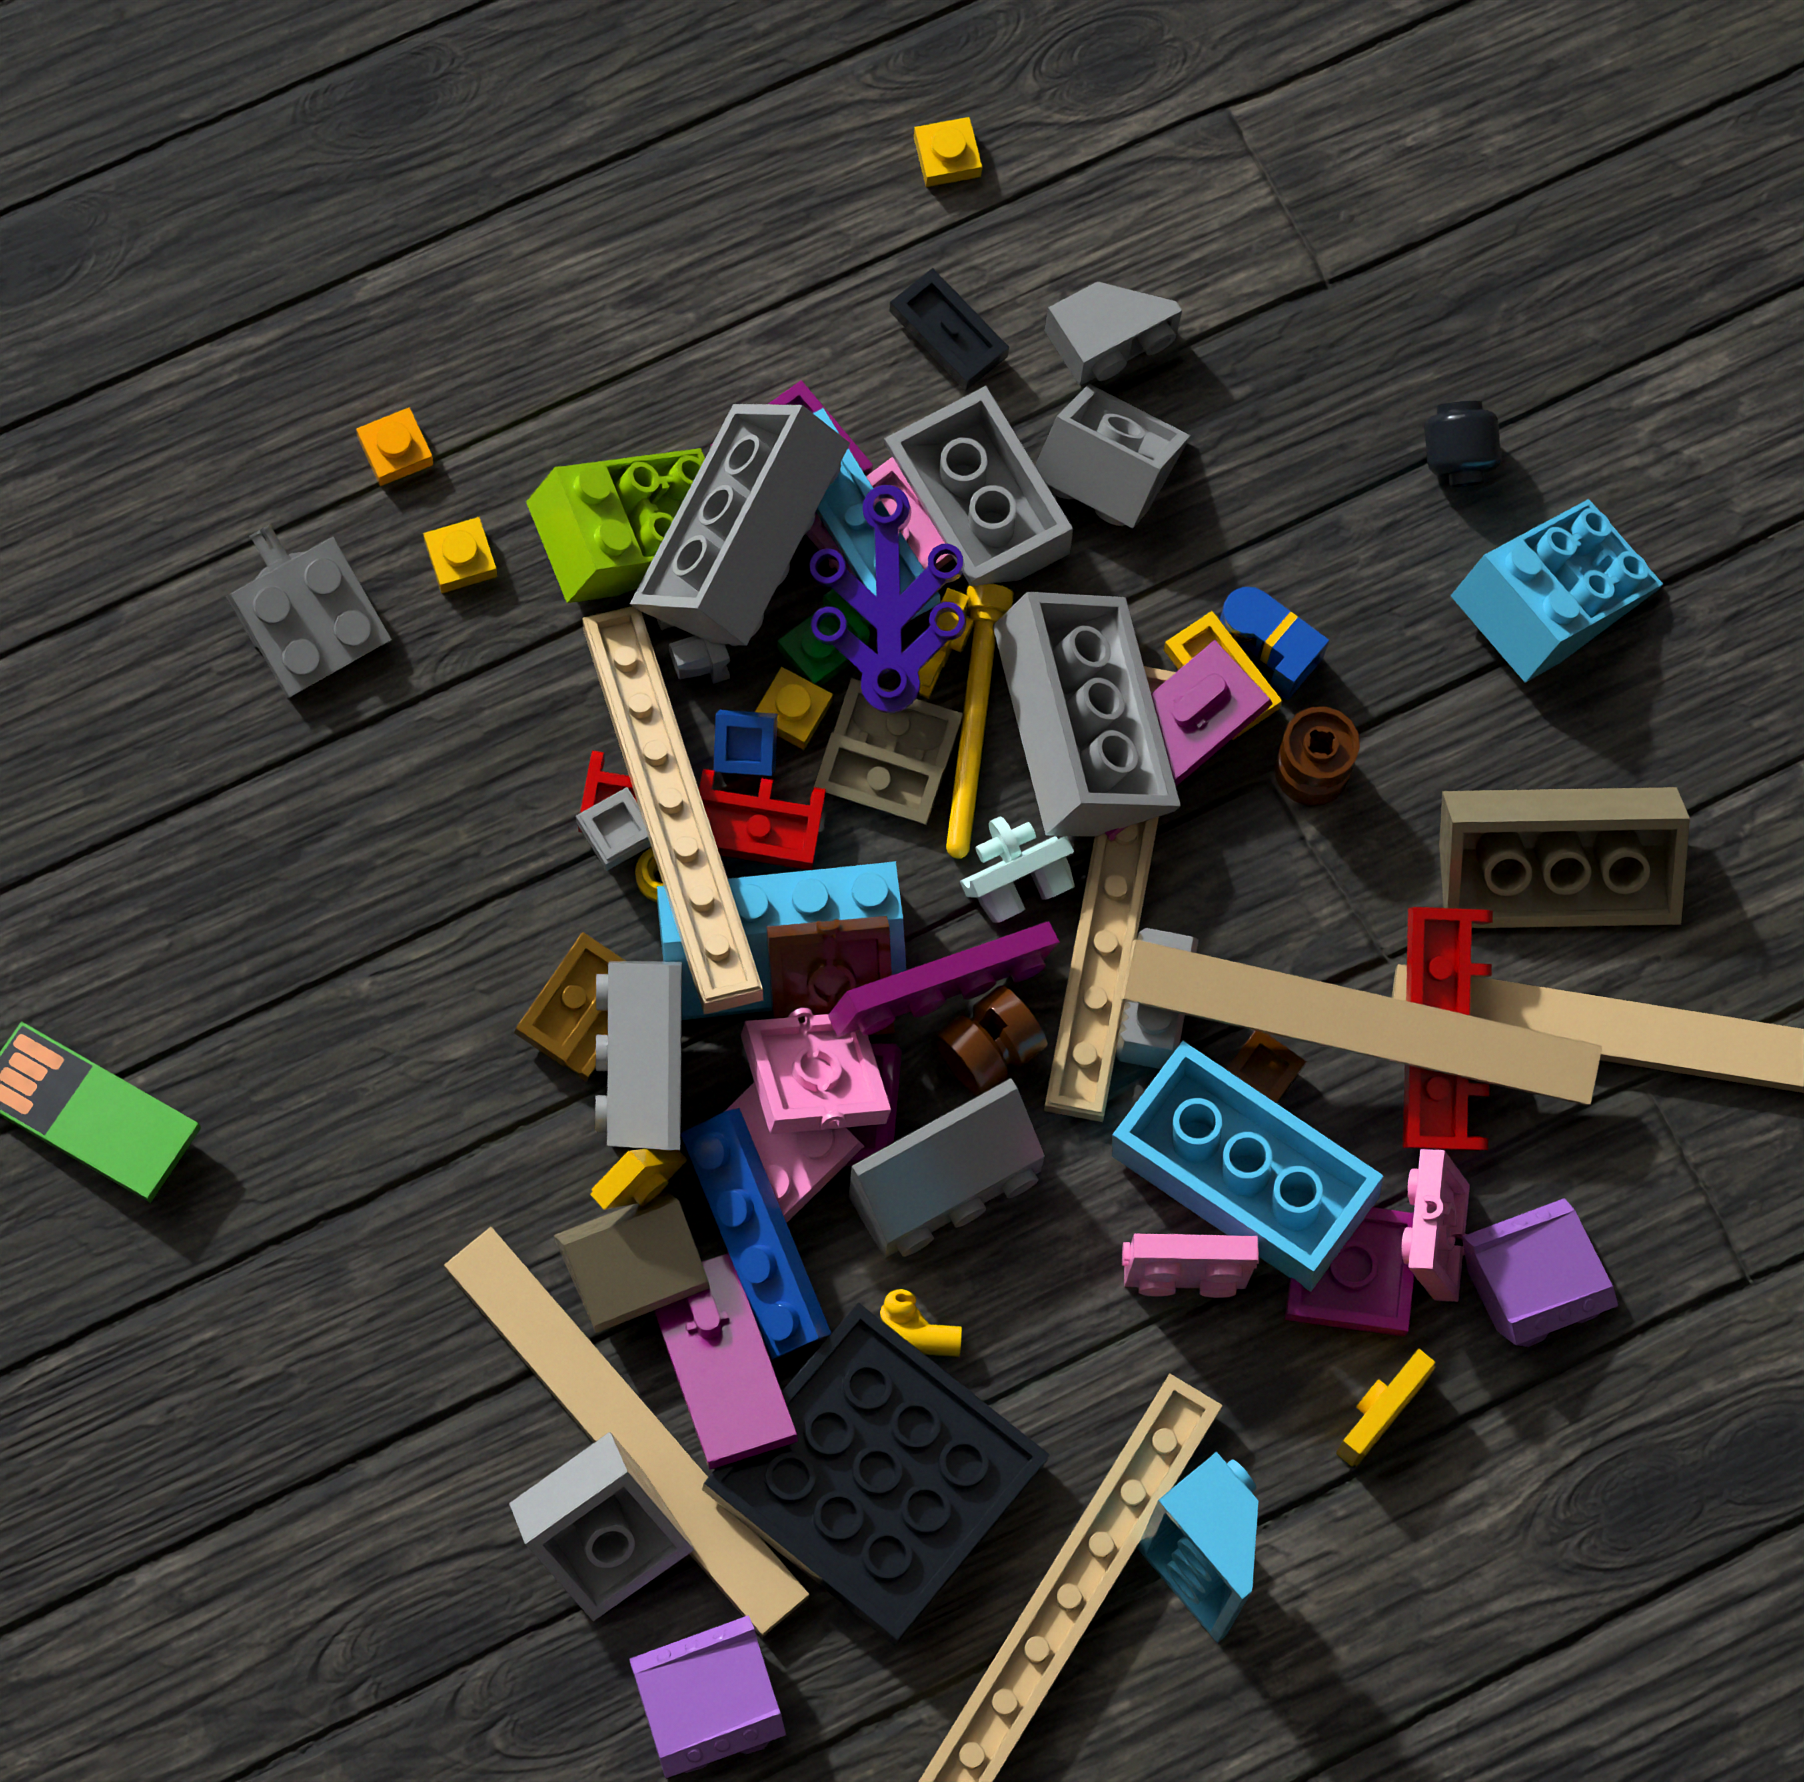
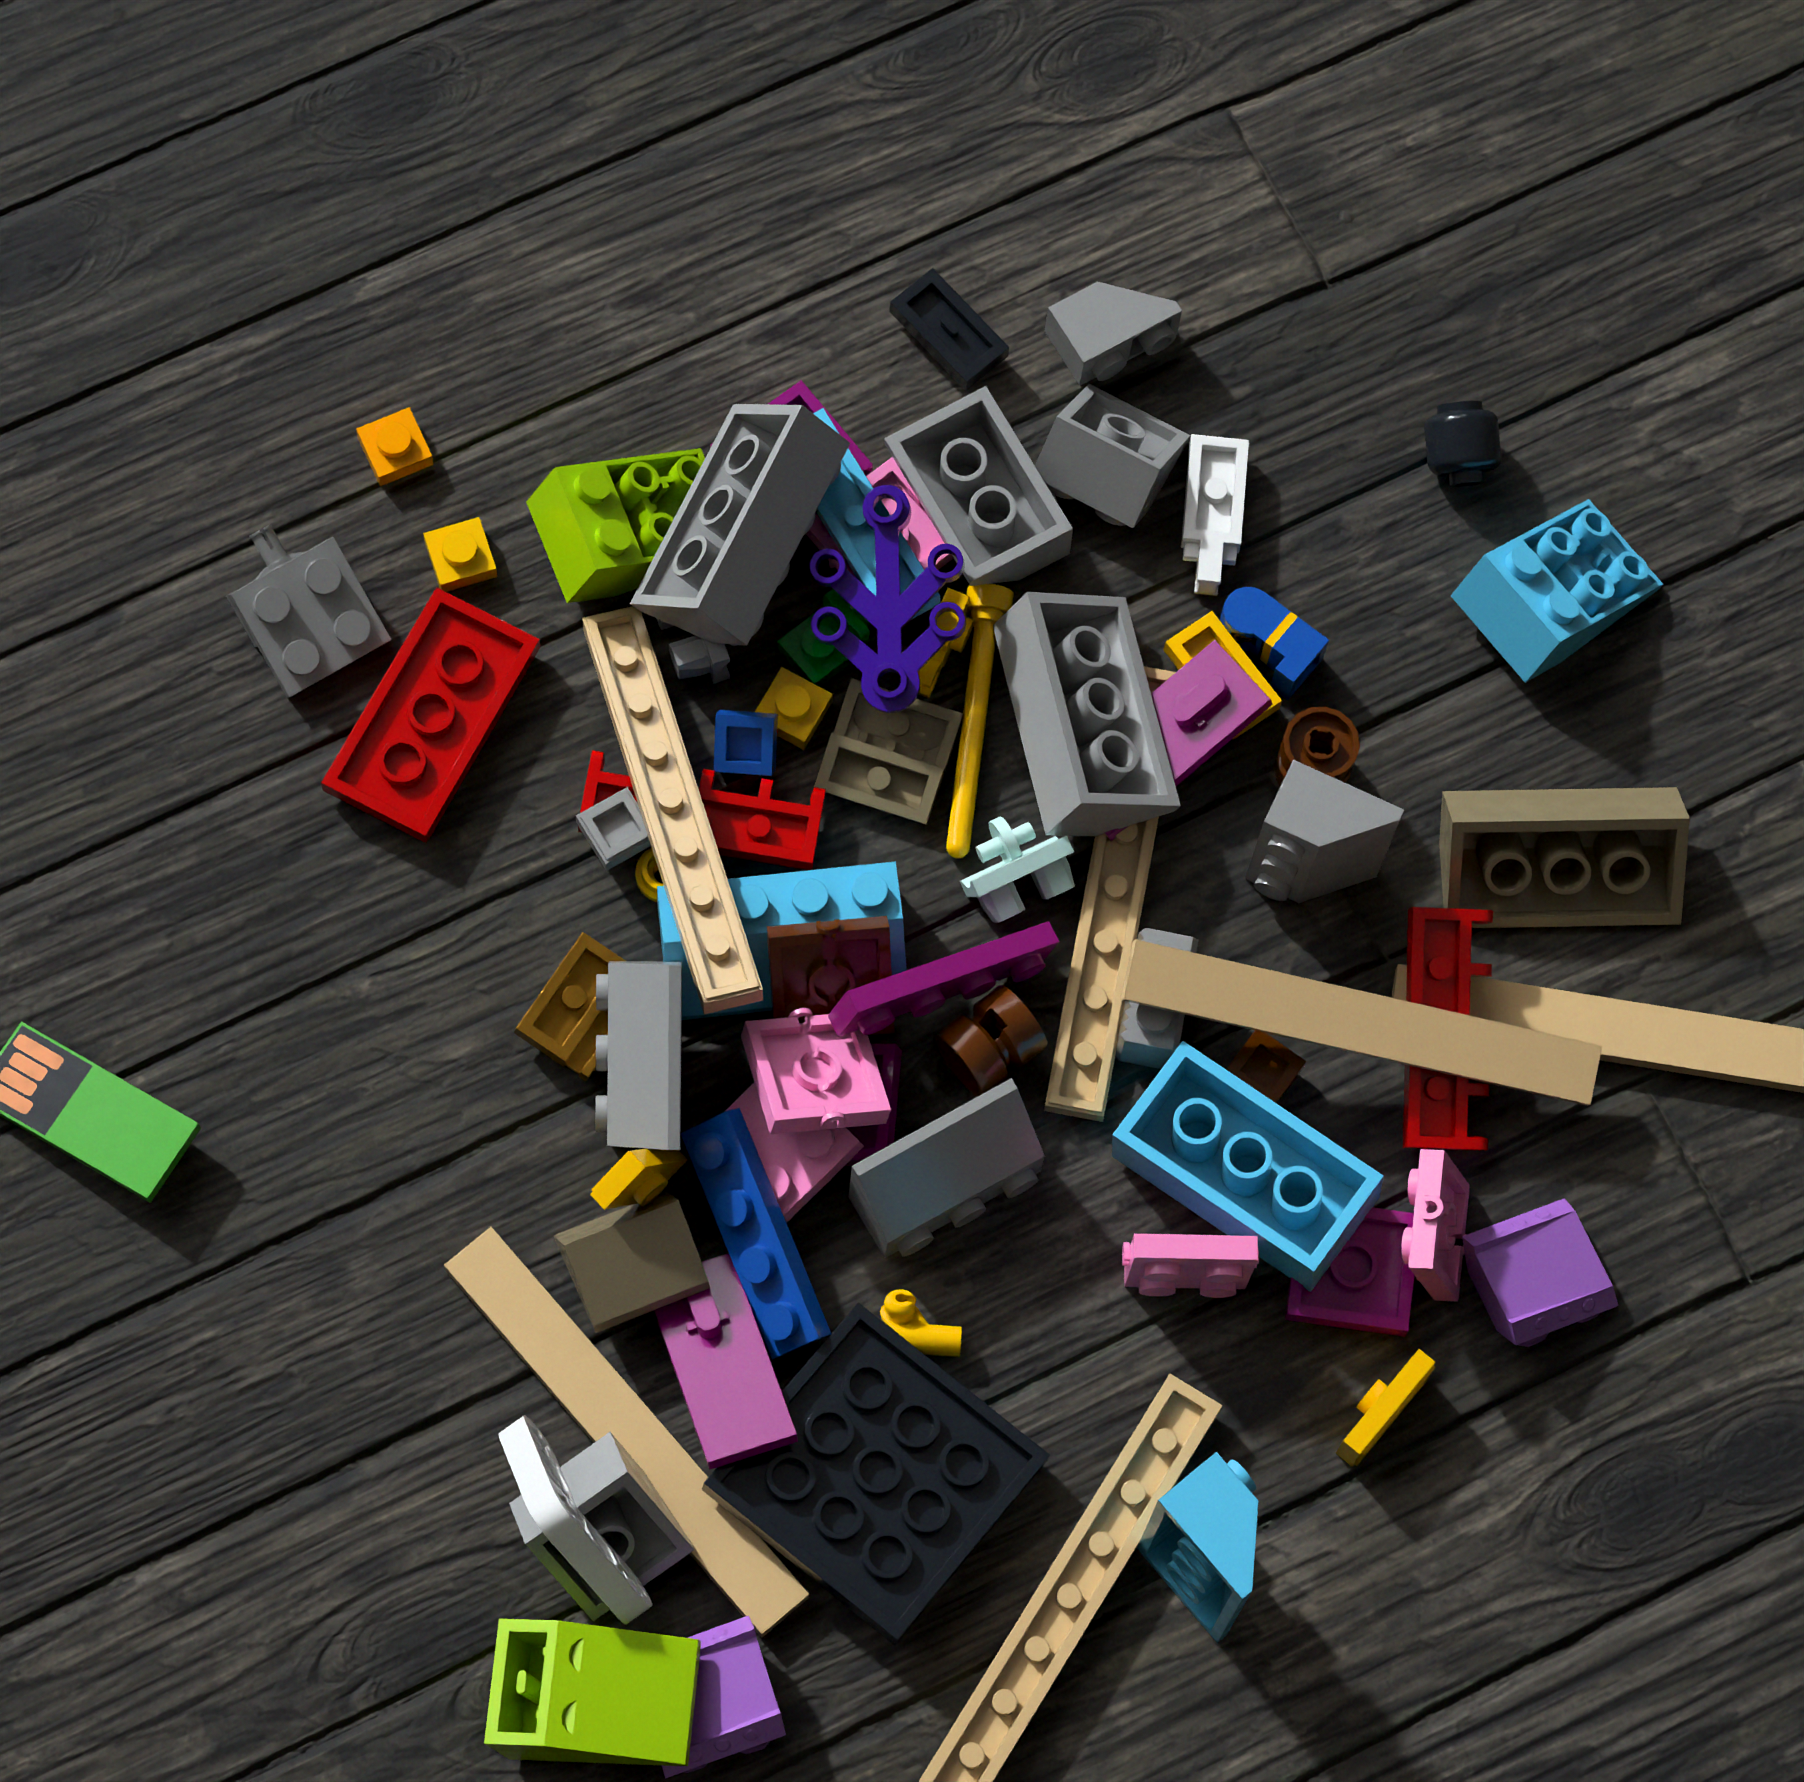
yellow plate [914,117,982,187] -> none
none -> red plate [321,587,540,844]
none -> lime slope [484,1619,701,1766]
none -> white beam [498,1415,652,1624]
none -> white hinge [1181,434,1249,596]
none -> light grey slope [1245,760,1404,903]

